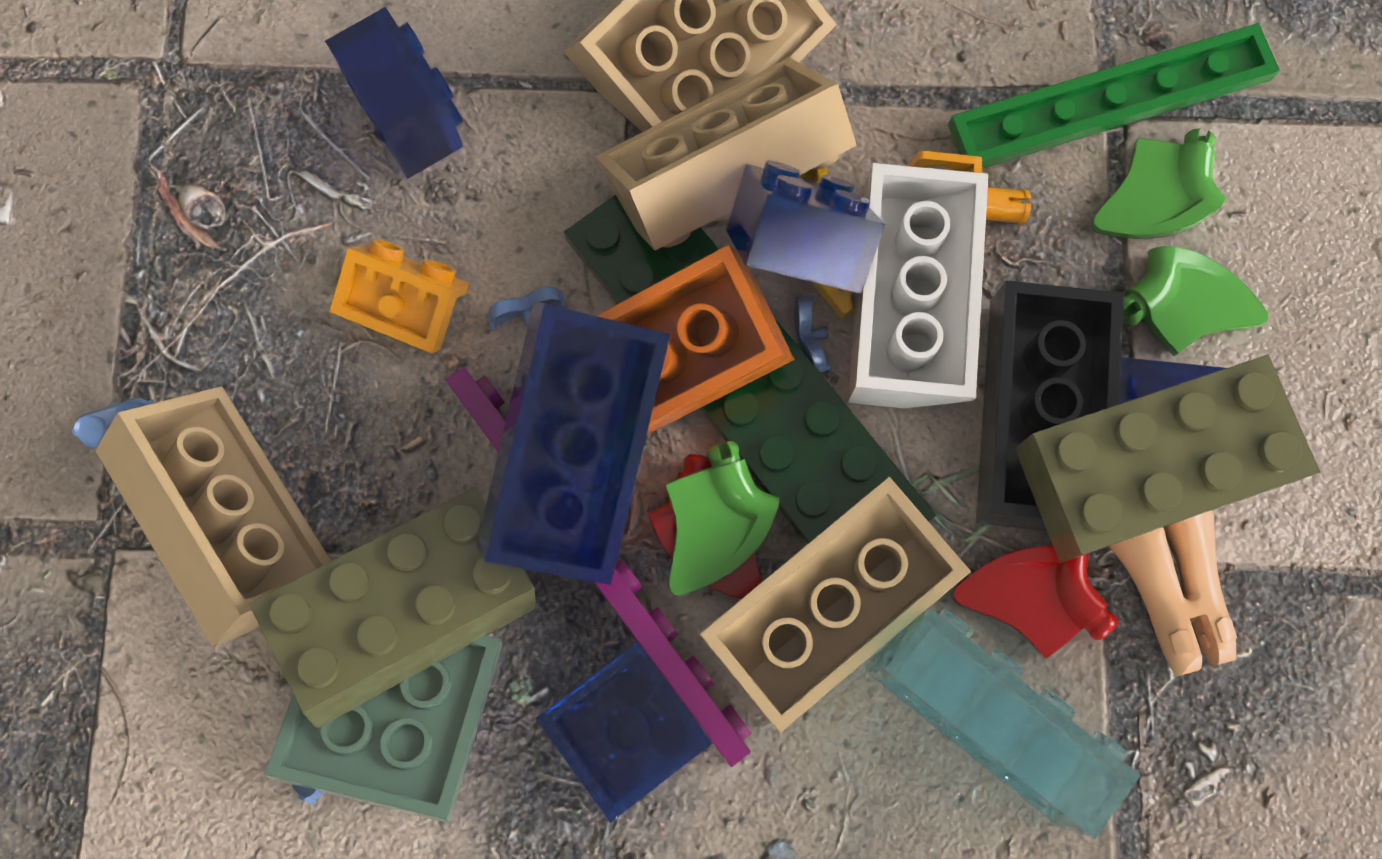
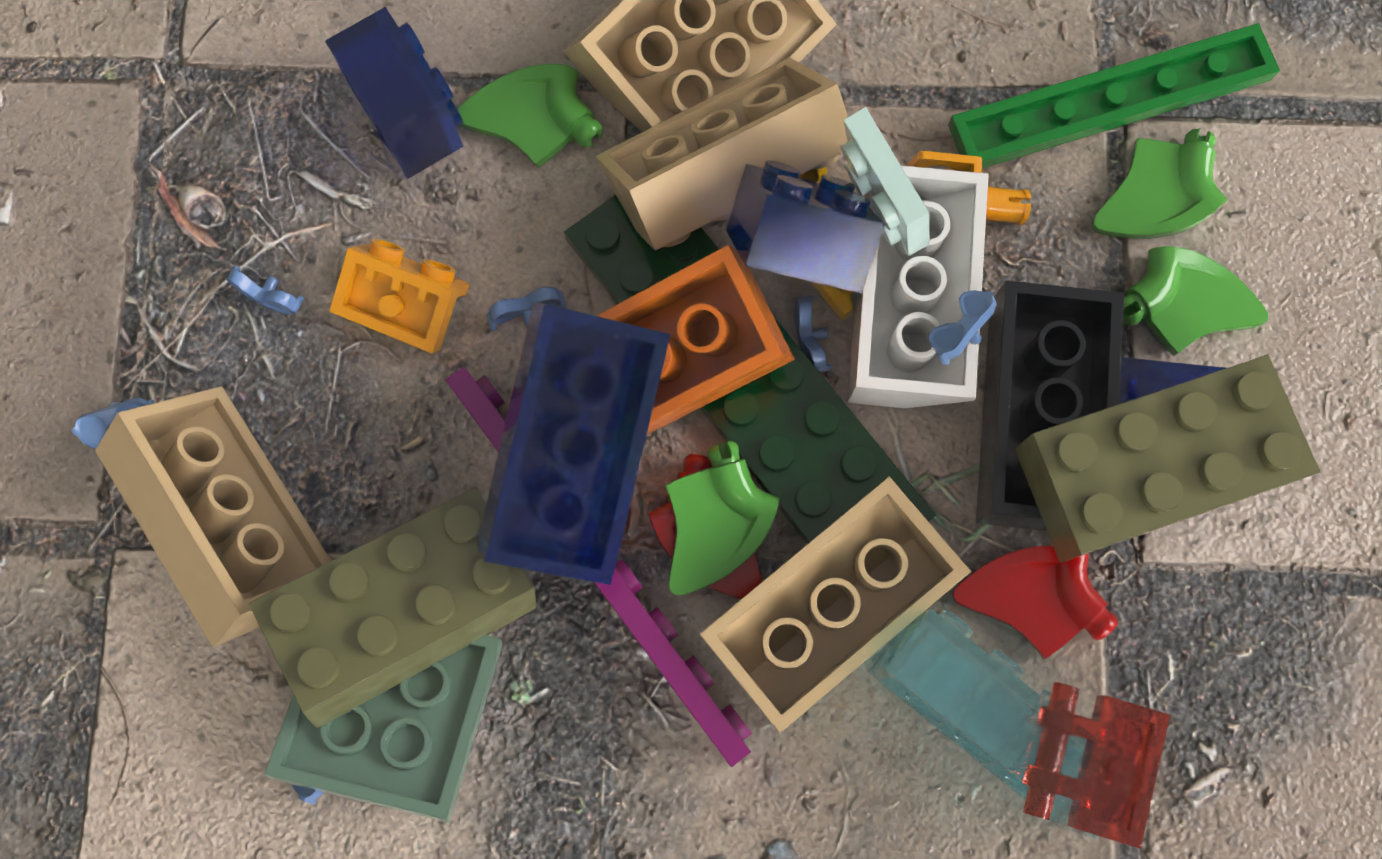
clear blue brick [536,641,713,823] -> none
light nougat piece [1109,511,1237,676] -> none
none -> medium blue piece [226,265,304,314]
none -> bright green arm [454,64,603,168]
none -> light aqua plate [840,107,929,256]
none -> medium blue piece [929,290,997,365]
none -> clear red plate [1022,682,1170,849]

